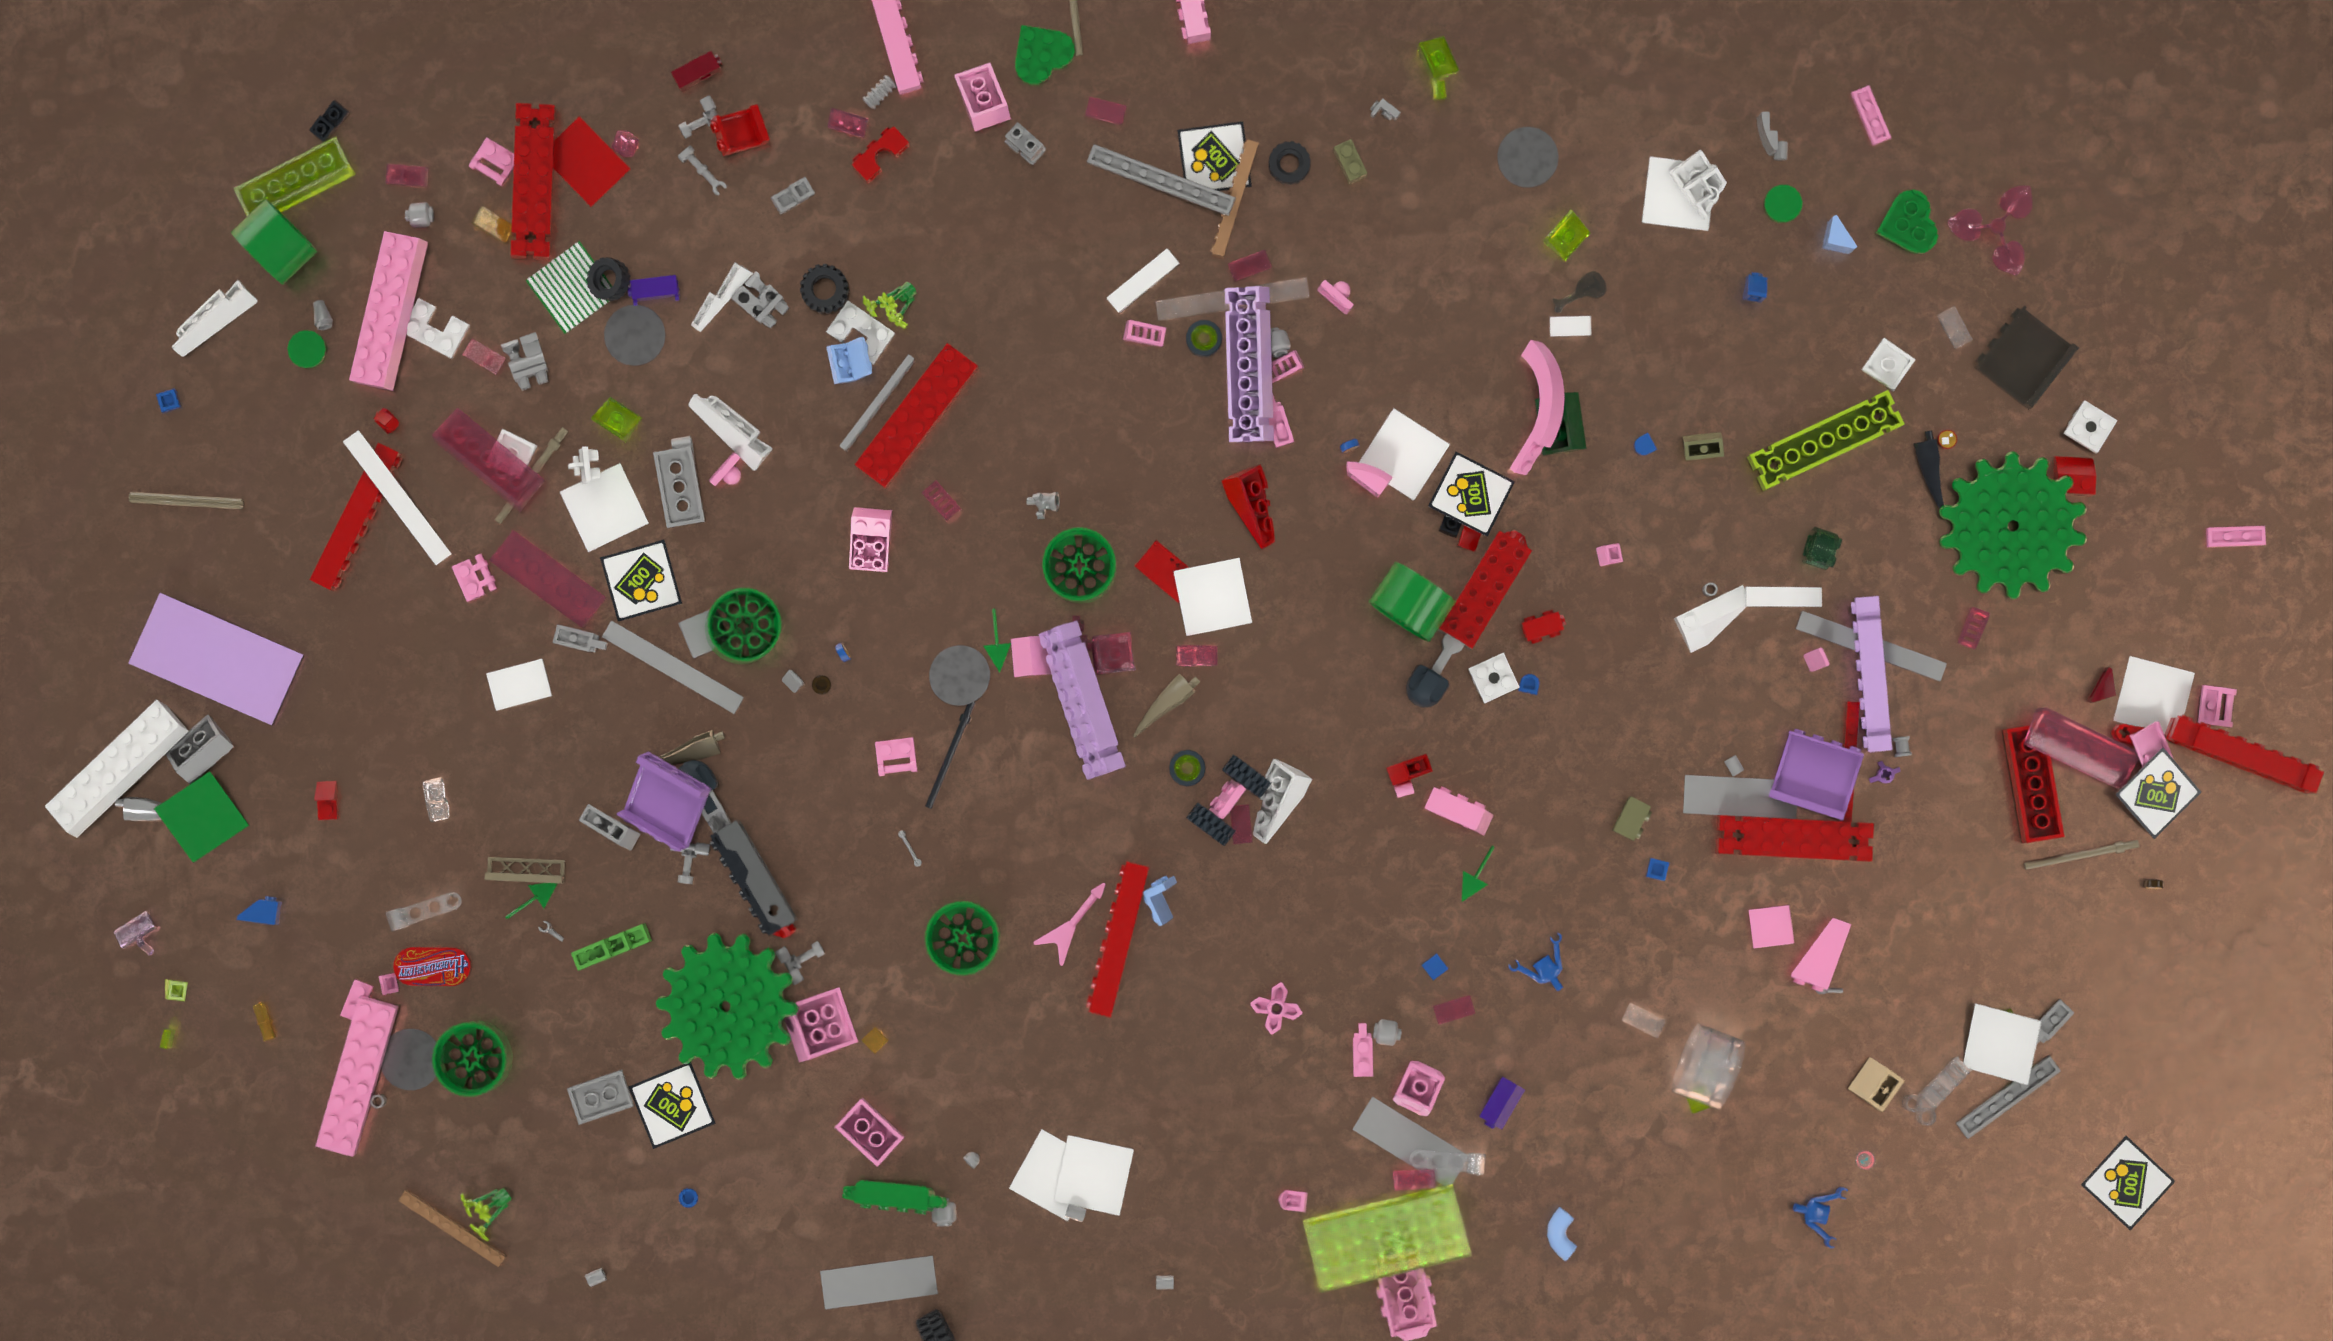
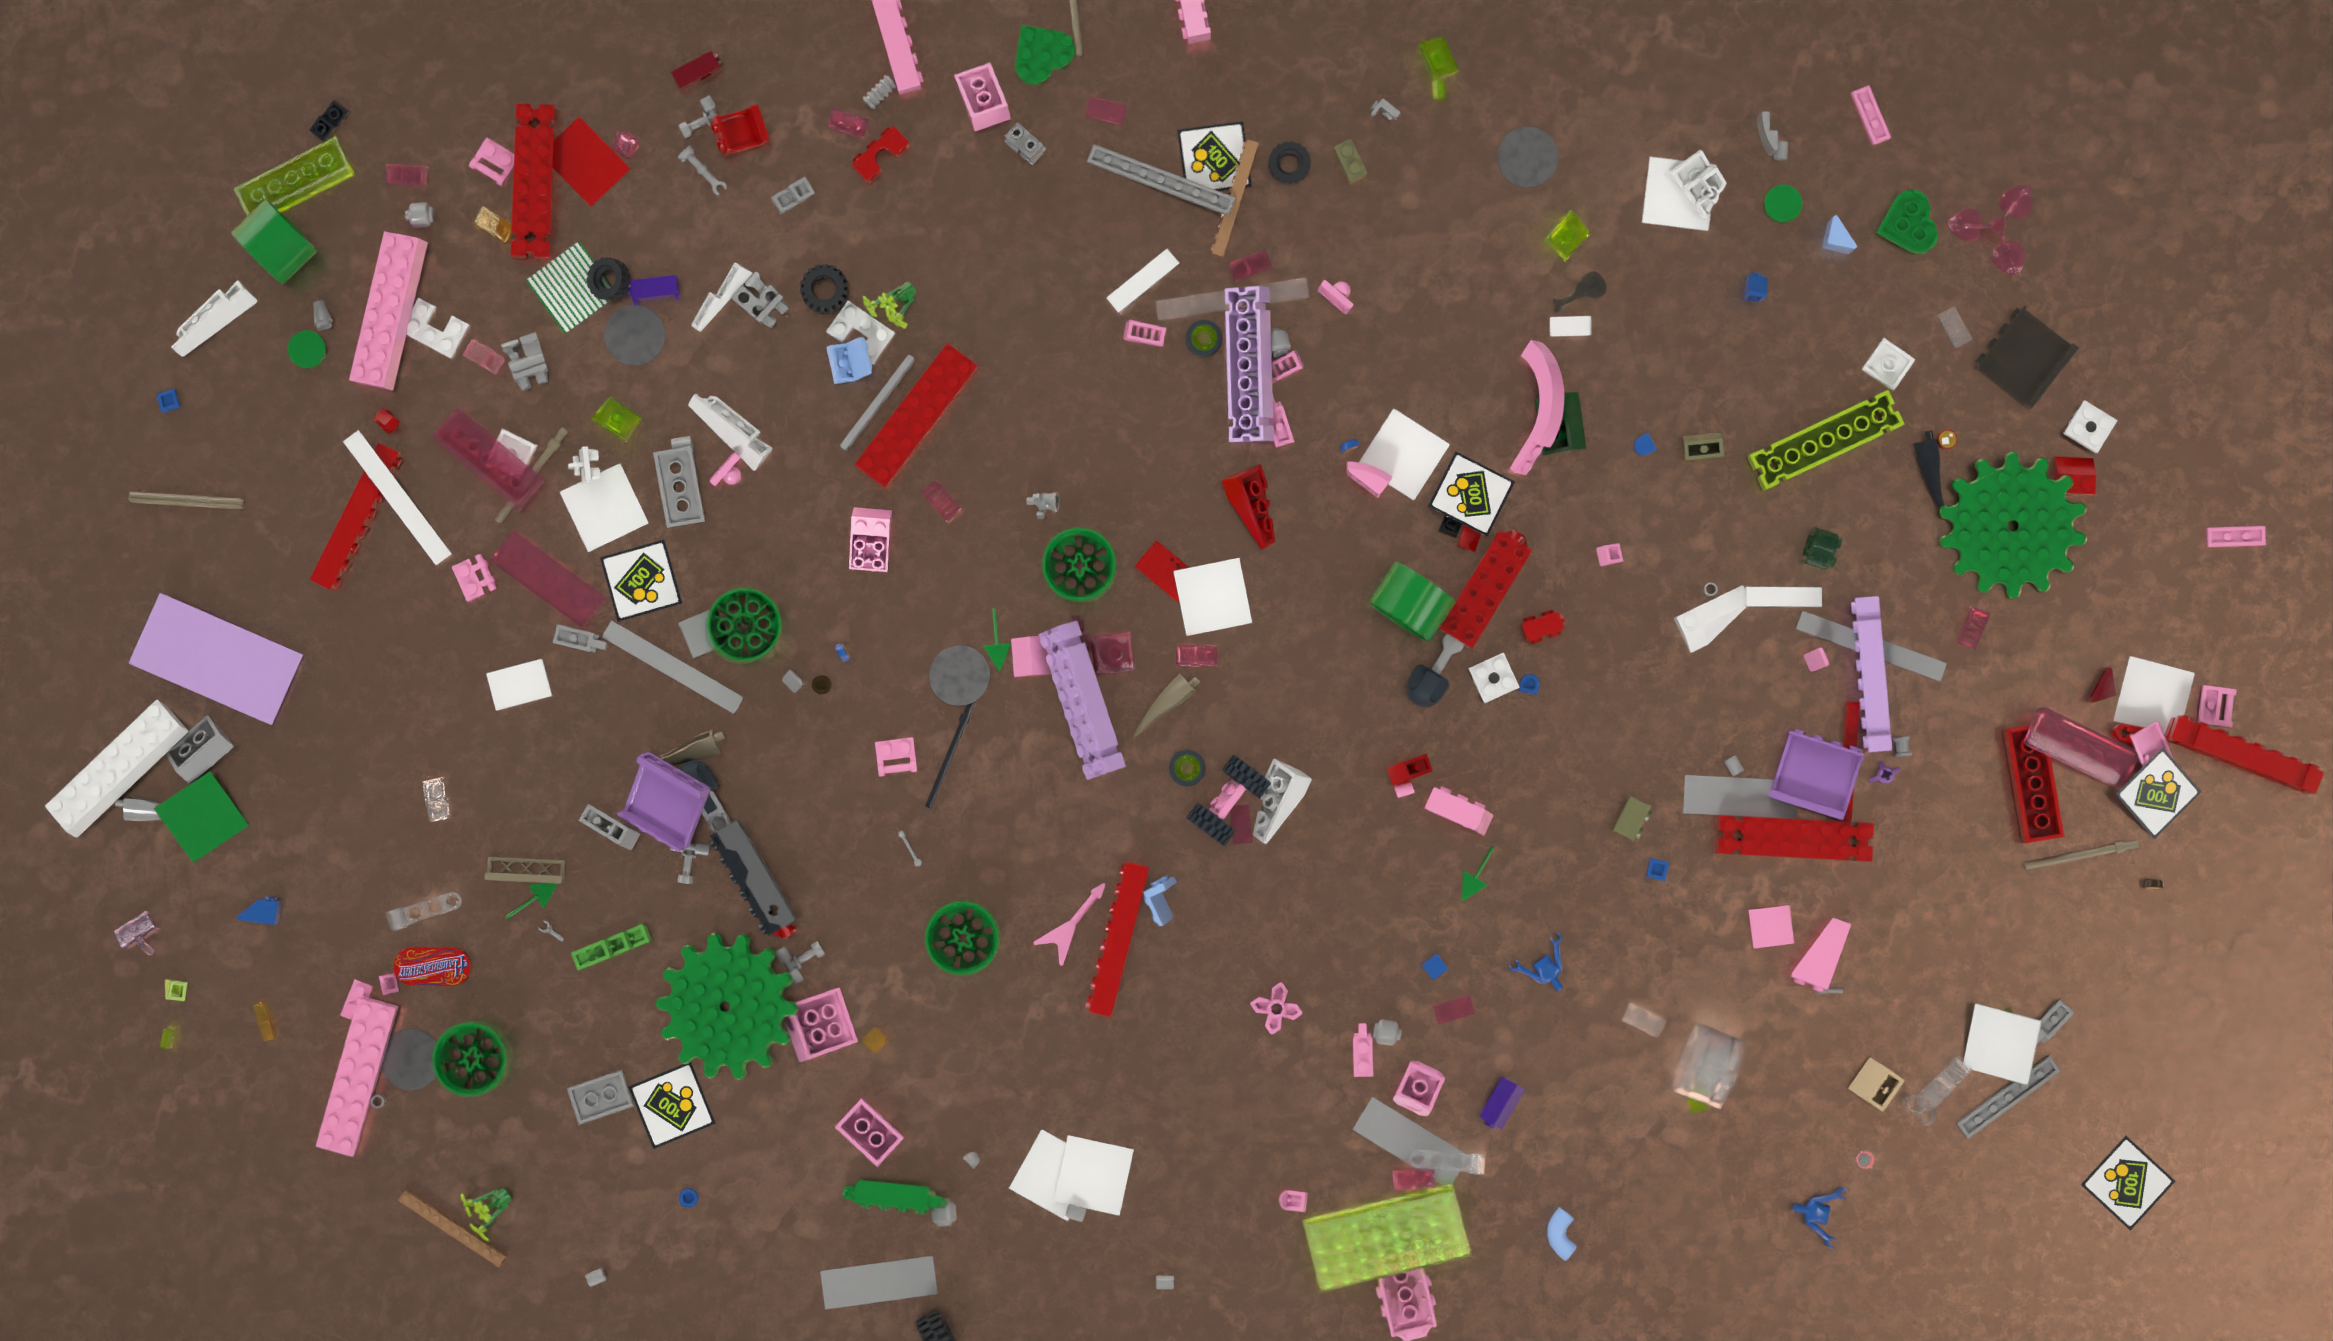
red slope [314,781,339,820] -> none

